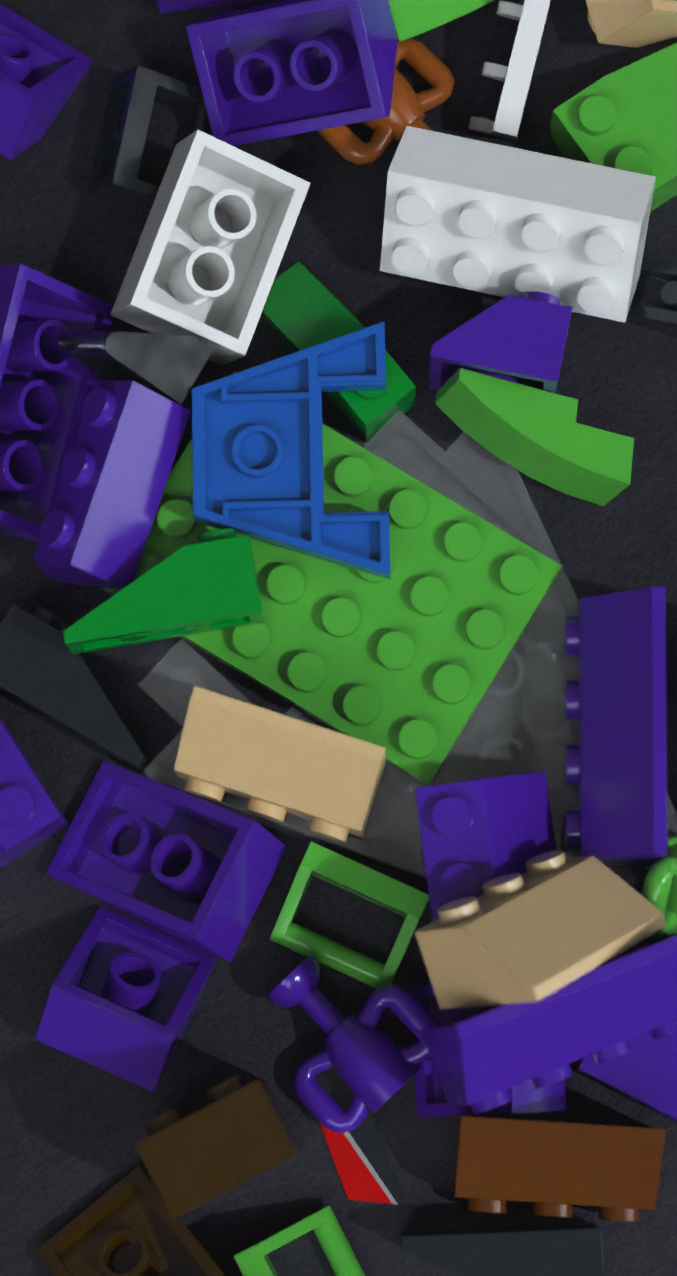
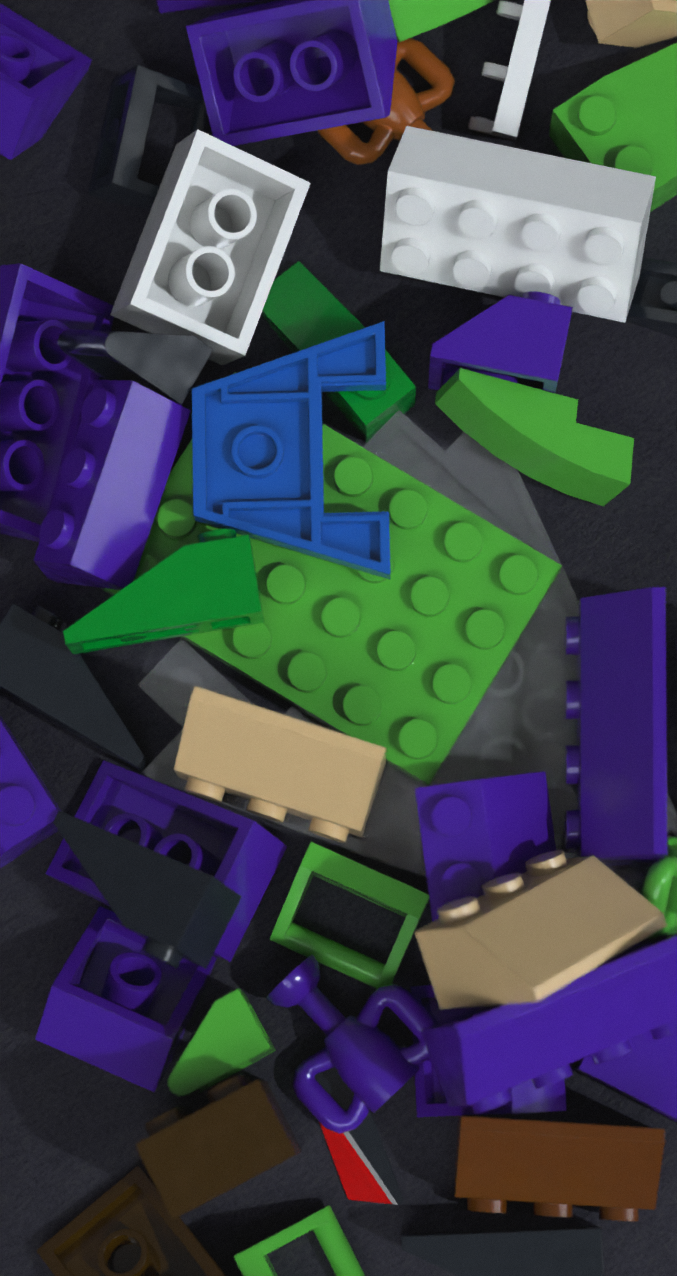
none -> black slope [53,811,242,969]
none -> bright green tile [168,988,276,1097]

